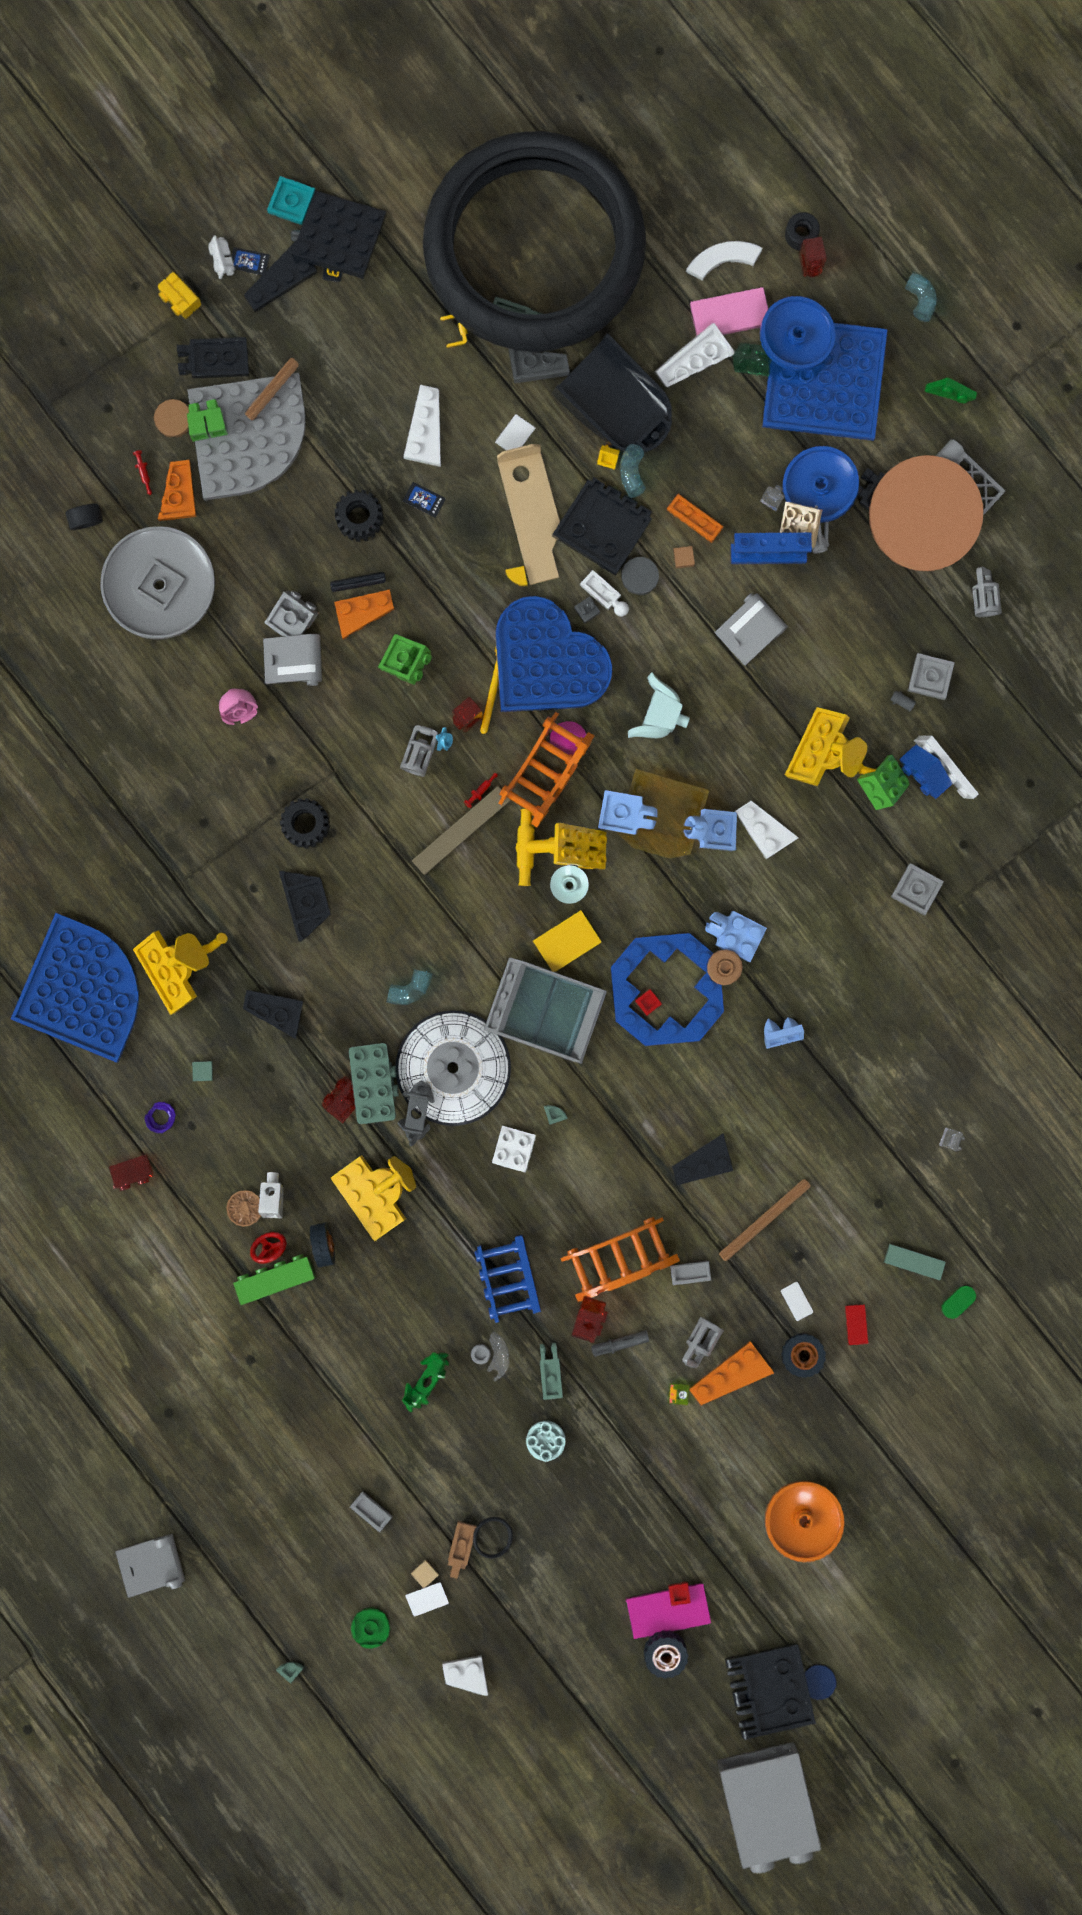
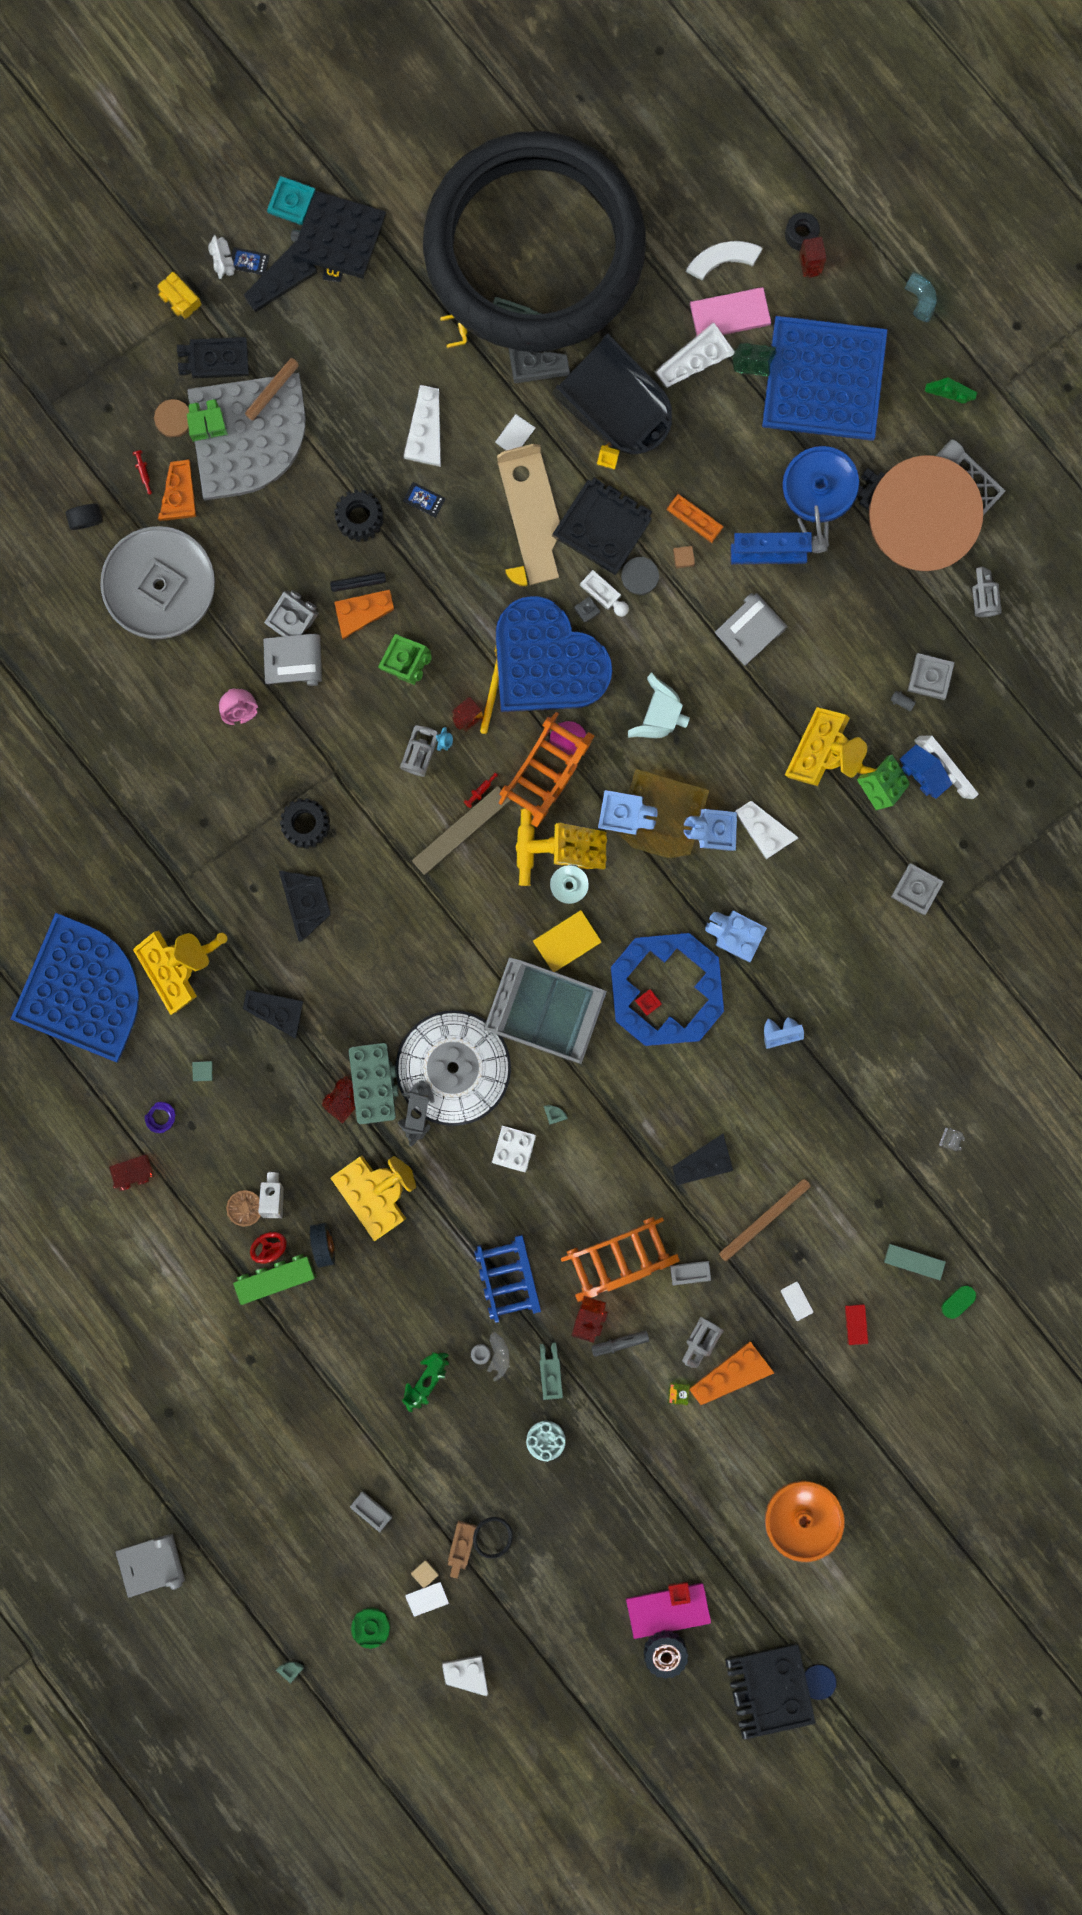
clear light blue cylinder [386,969,432,1005] -> none
clear light blue cylinder [620,444,646,498] -> none
medium nougat wheel [707,949,743,985] -> none
light grey brick [717,1742,821,1873] -> none
blue dish [760,296,835,371] -> none
clear tile [760,485,785,511] -> none
tan tile [780,501,822,548] -> none
black wheel [781,1334,826,1378] -> none

